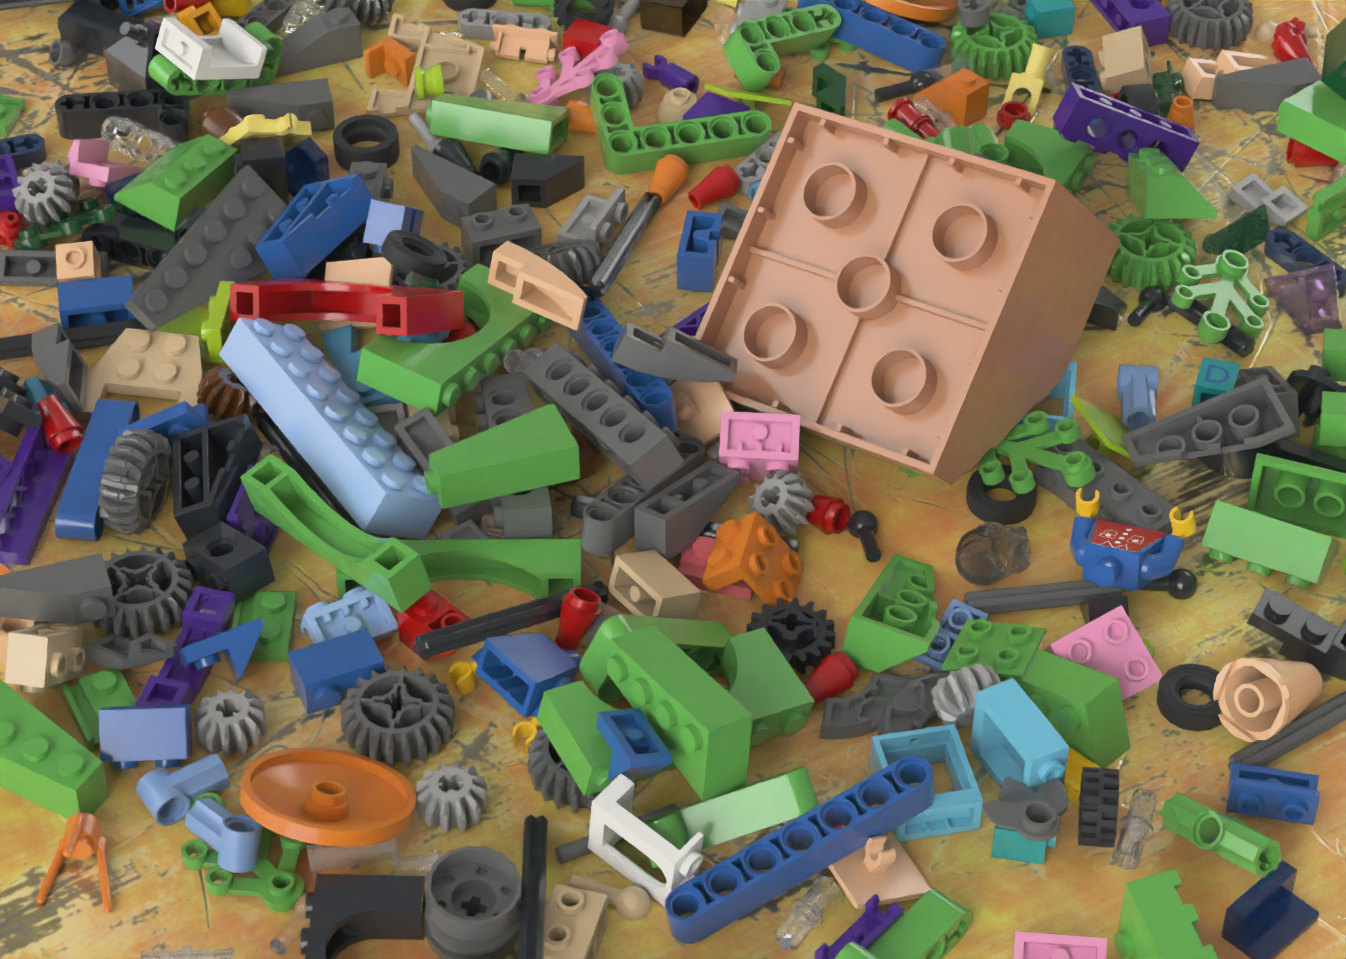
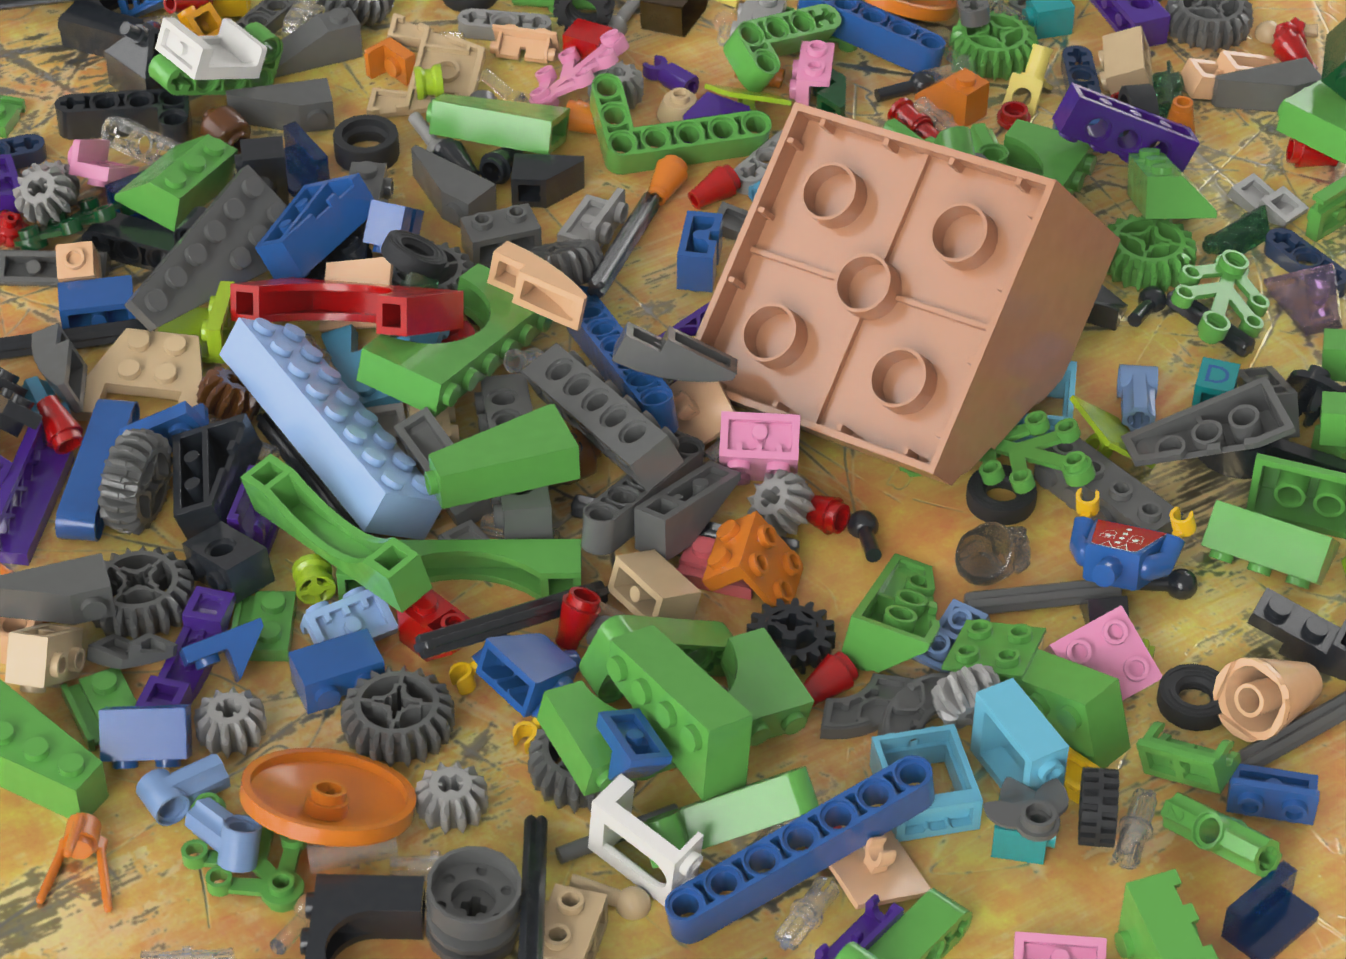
dark grey hinge [49,39,78,67] -> none
light yellow plate [219,113,312,154] -> none
none -> lime wheel [292,554,336,605]
none -> bright pink bracket [789,40,835,106]
none -> bright green hinge [1136,721,1242,794]

